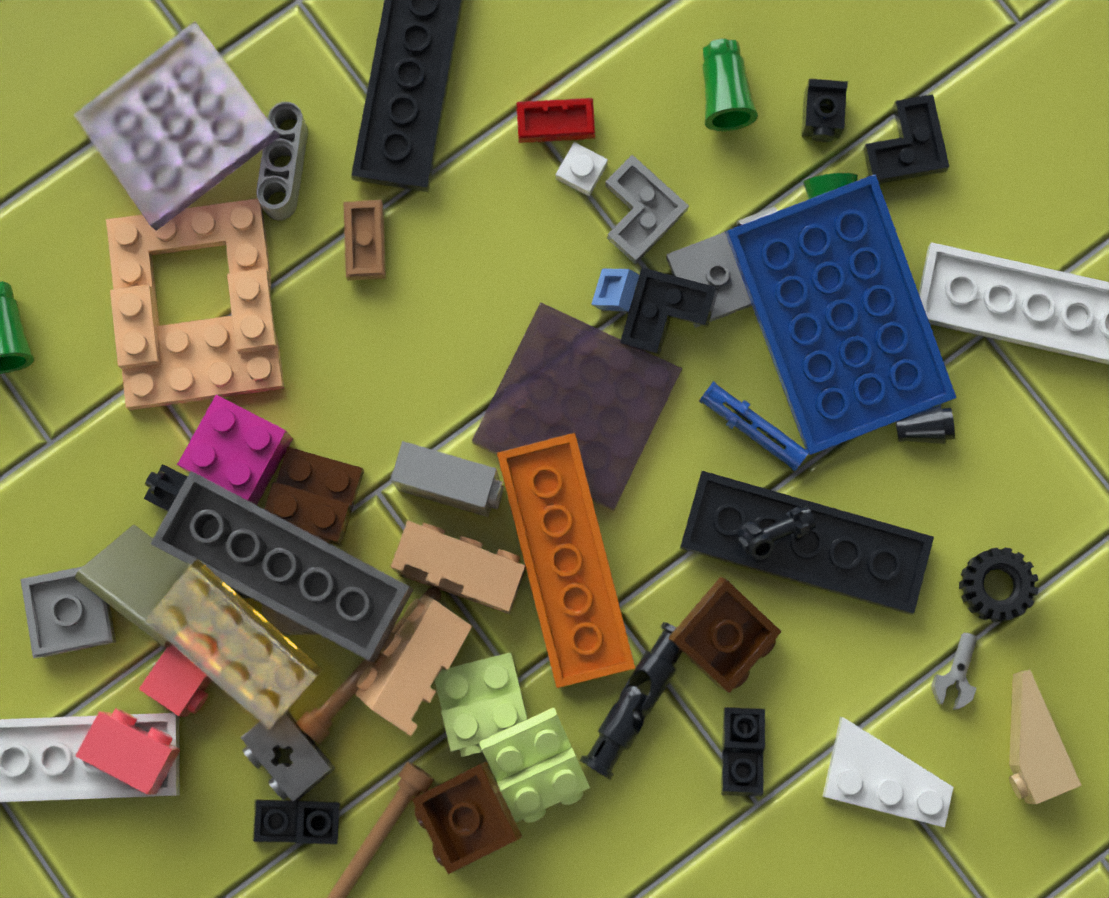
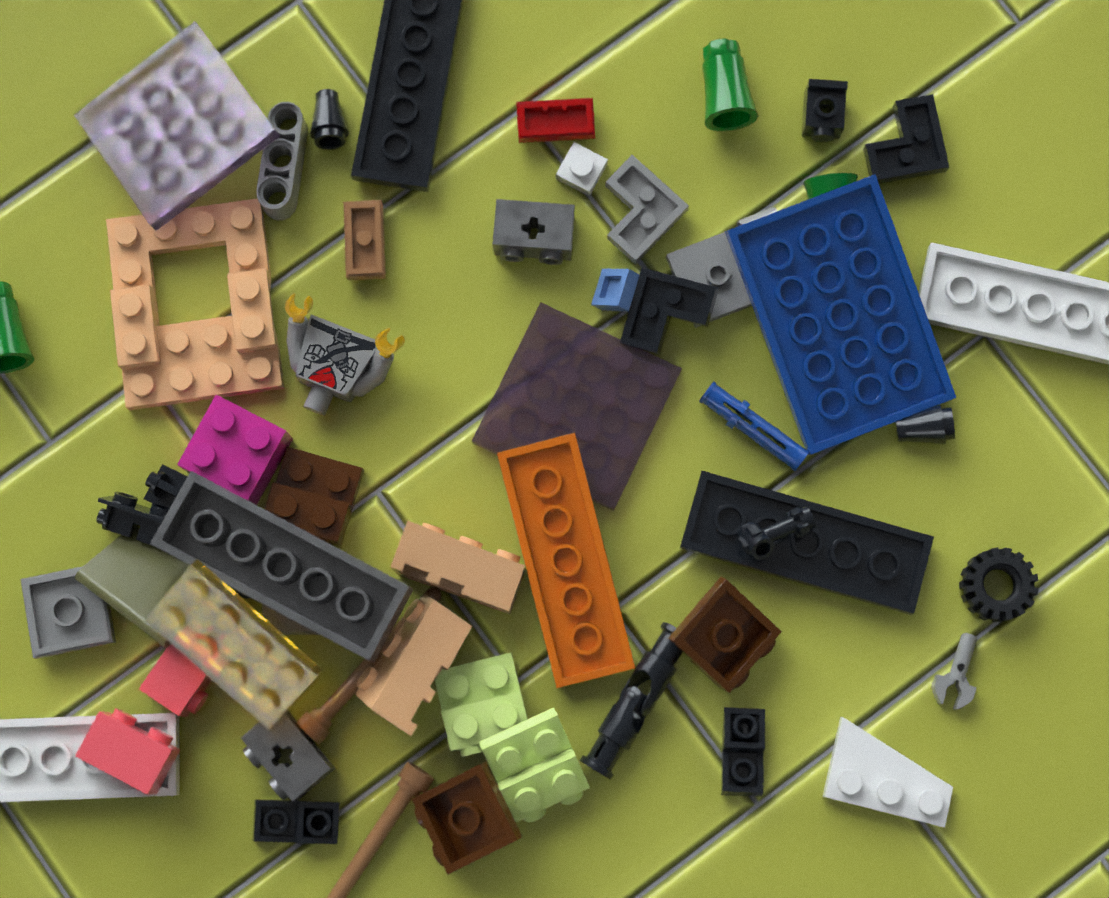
light grey brick [390,441,504,517] -> none
tan slope [1009,670,1082,804] -> none
none -> black hinge [96,492,170,545]
none -> light grey torso [285,293,405,416]
none -> black cone [310,89,349,150]
none -> flat silver brick [492,199,575,265]

